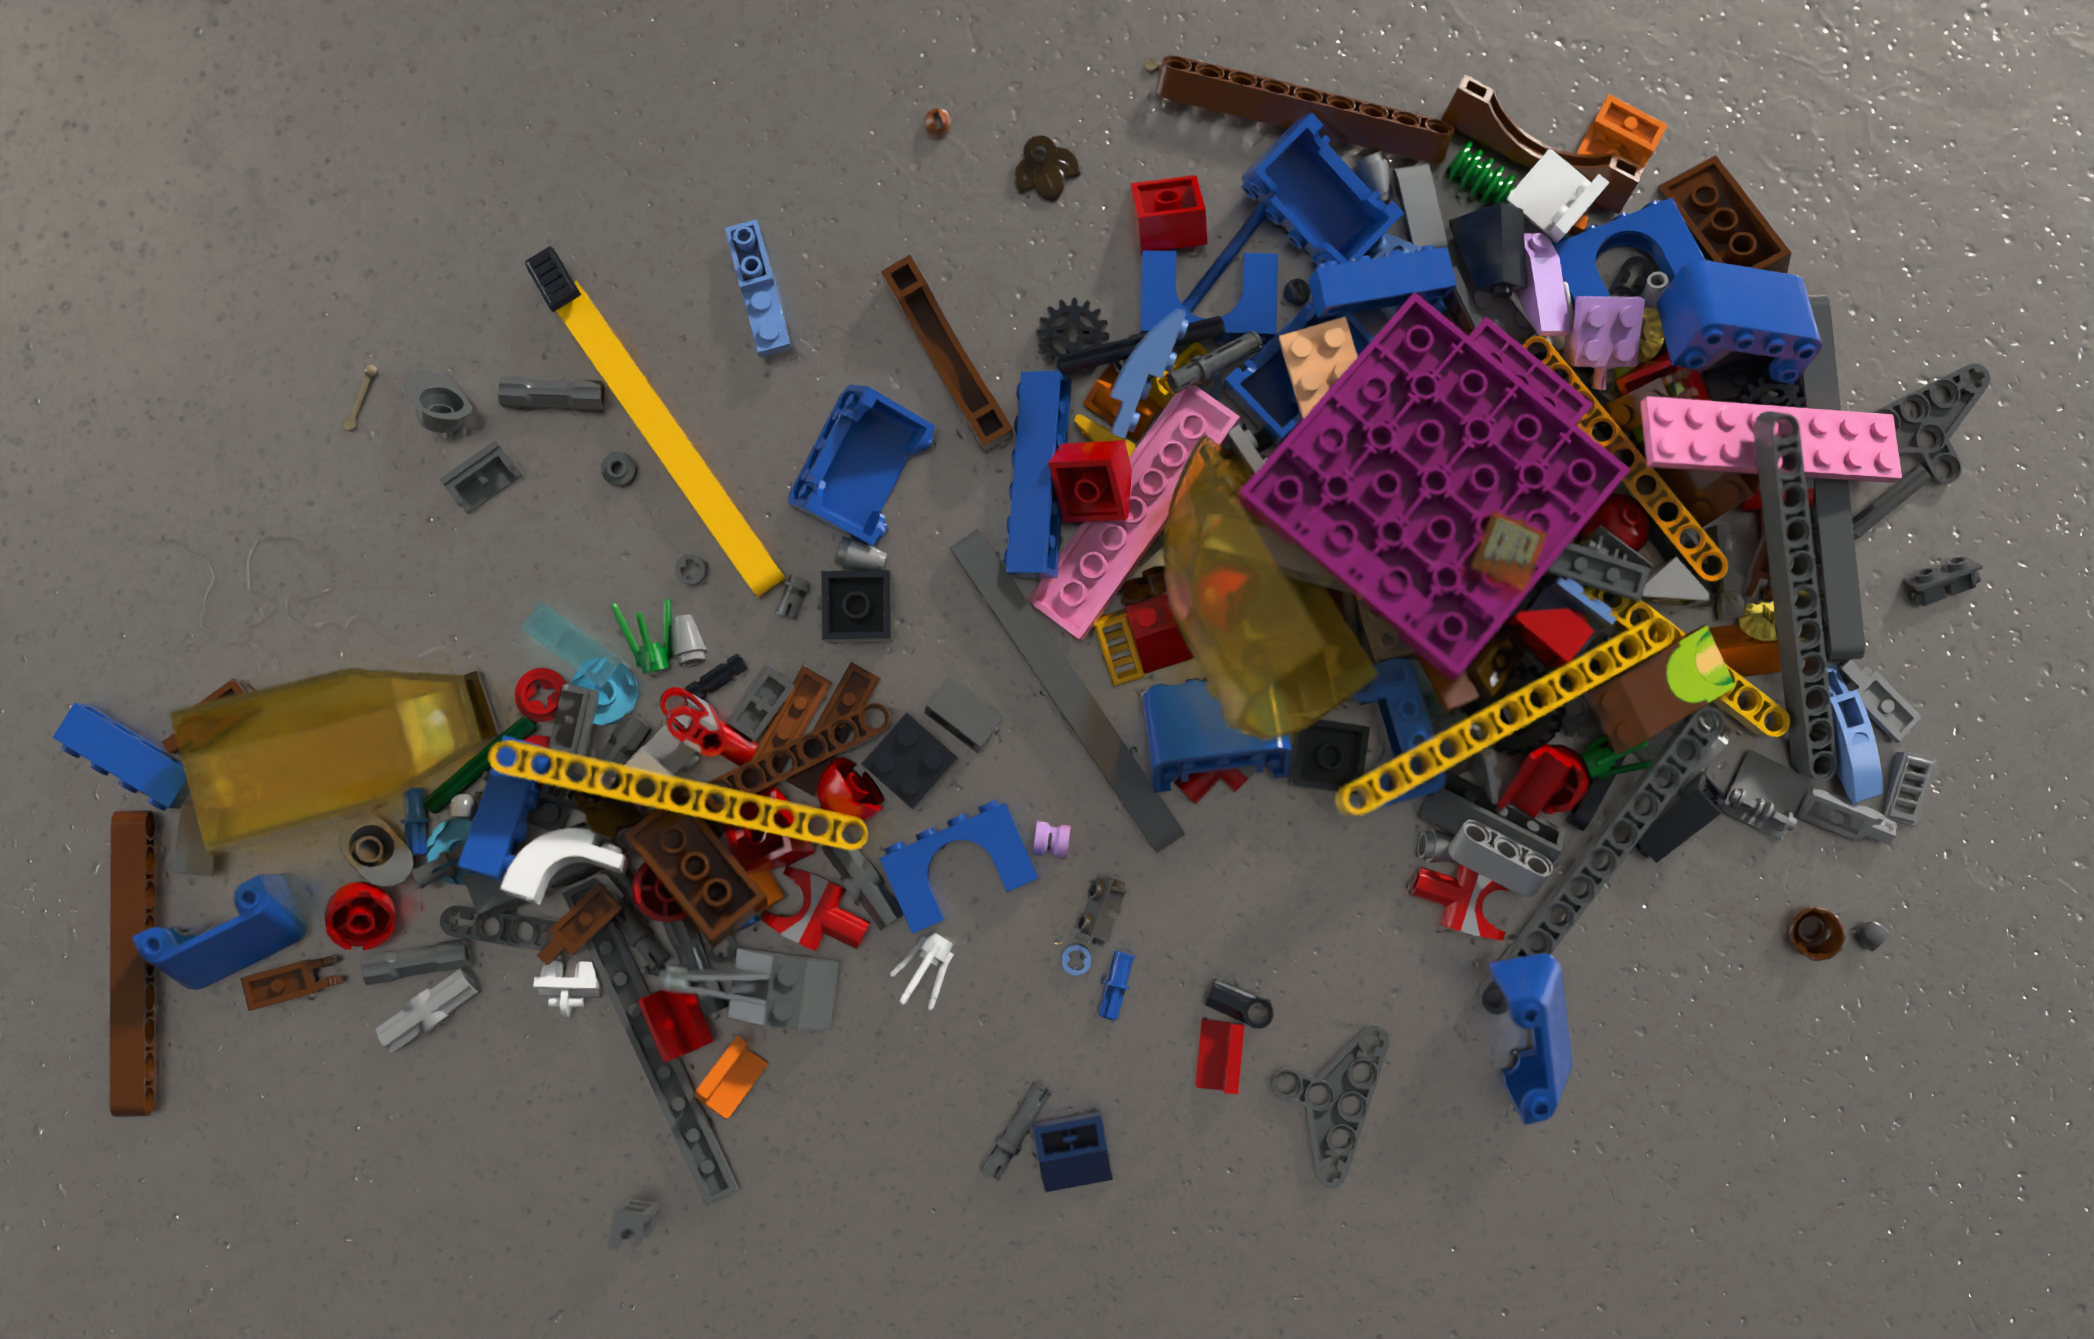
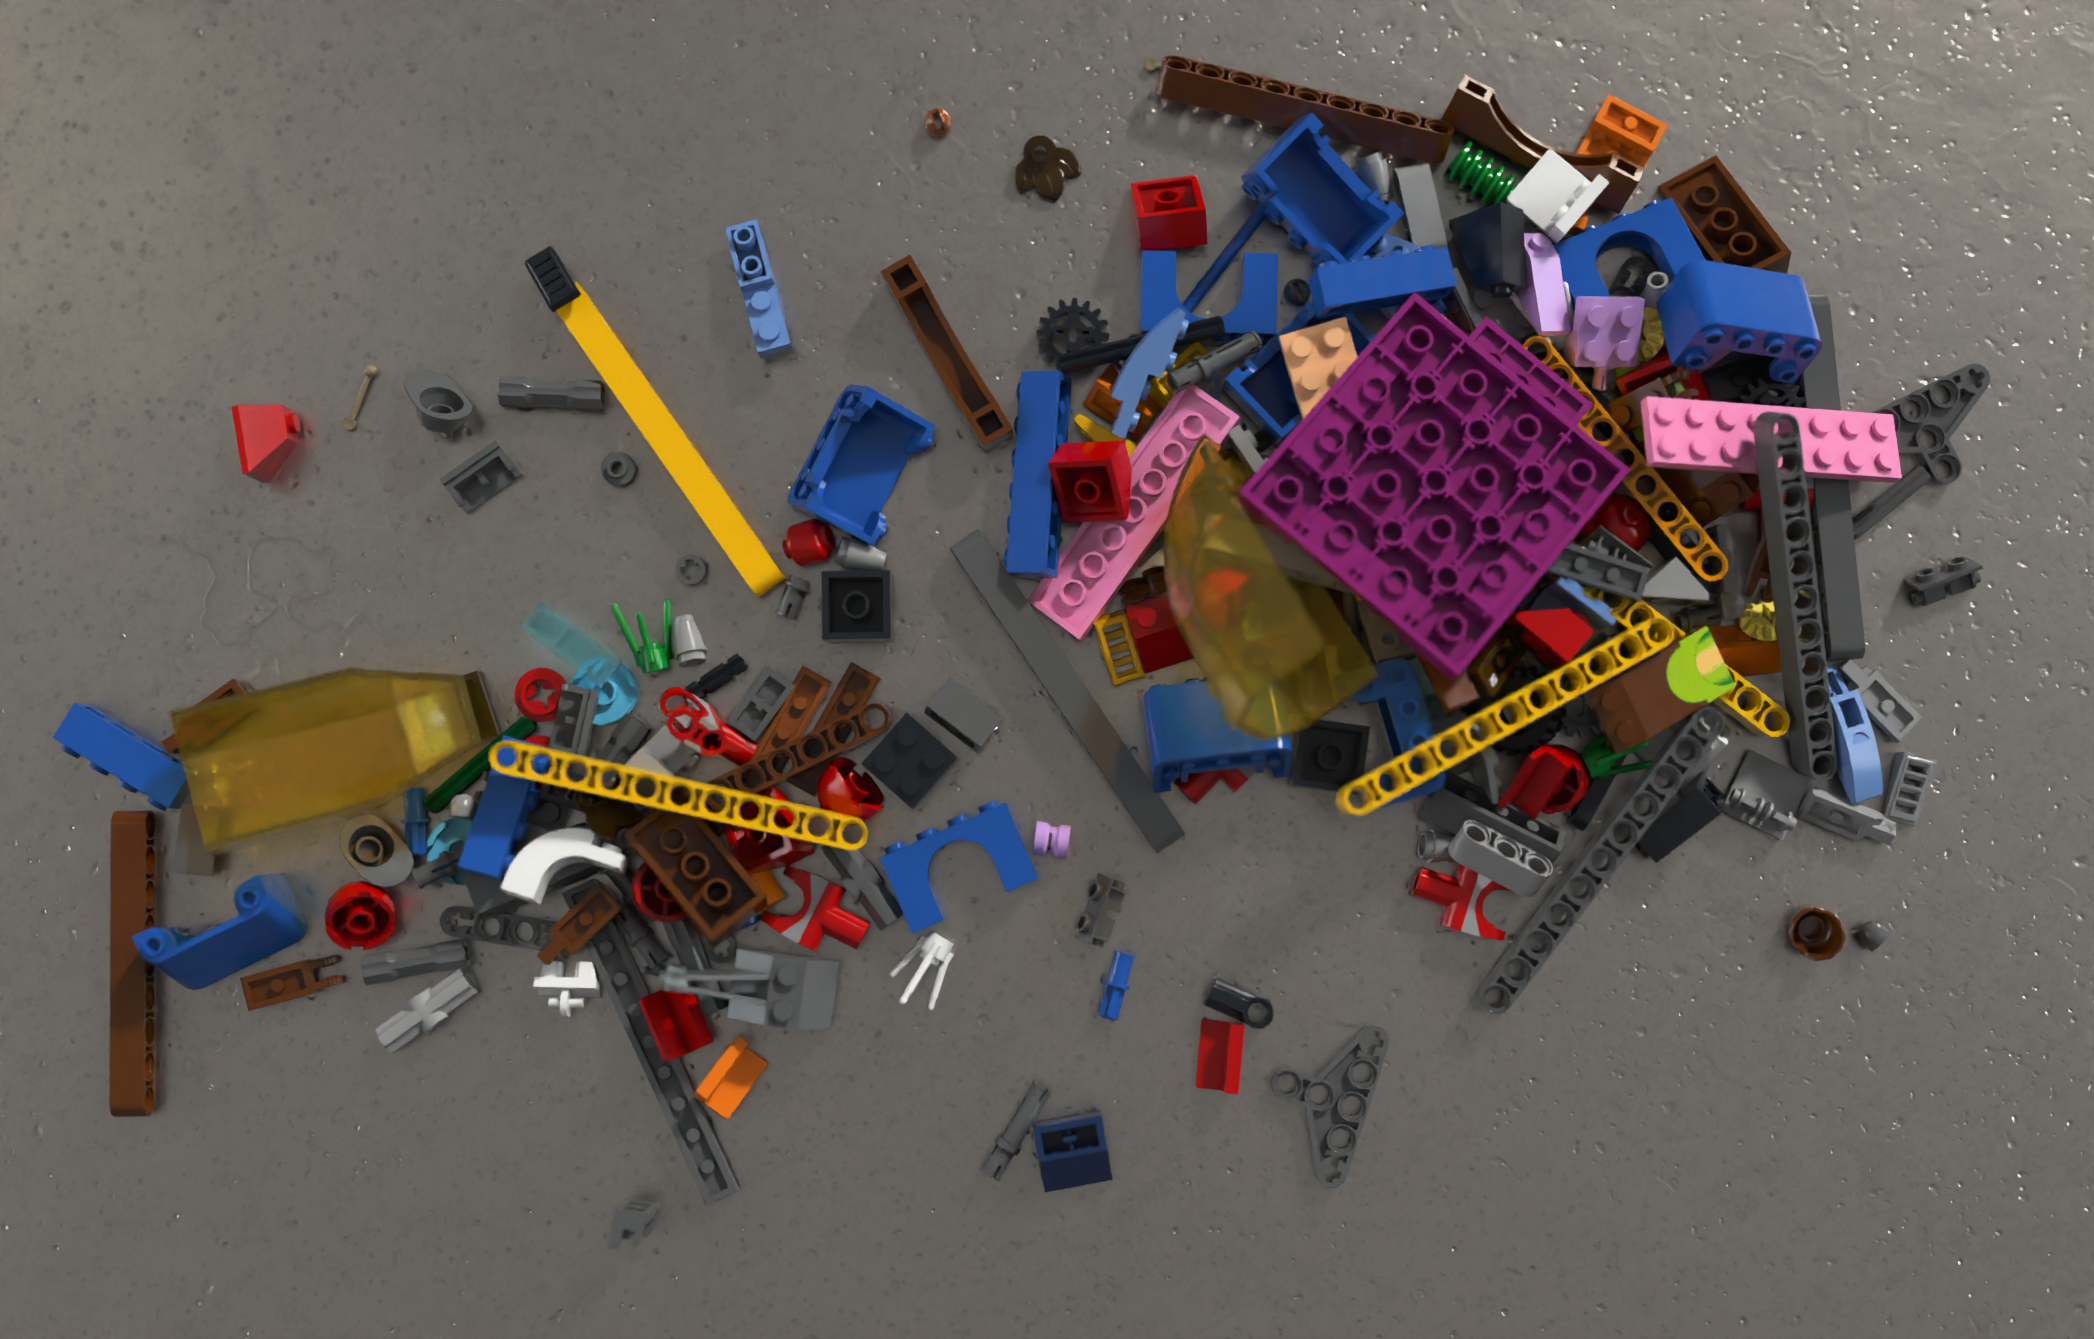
medium blue bush [1061,943,1092,976] -> none
piece [1471,511,1548,591] -> none
blue windscreen [1489,954,1572,1125] -> none
none -> red slope [231,405,300,483]
none -> red head [782,518,835,567]
none -> dark grey pin [1674,605,1722,634]

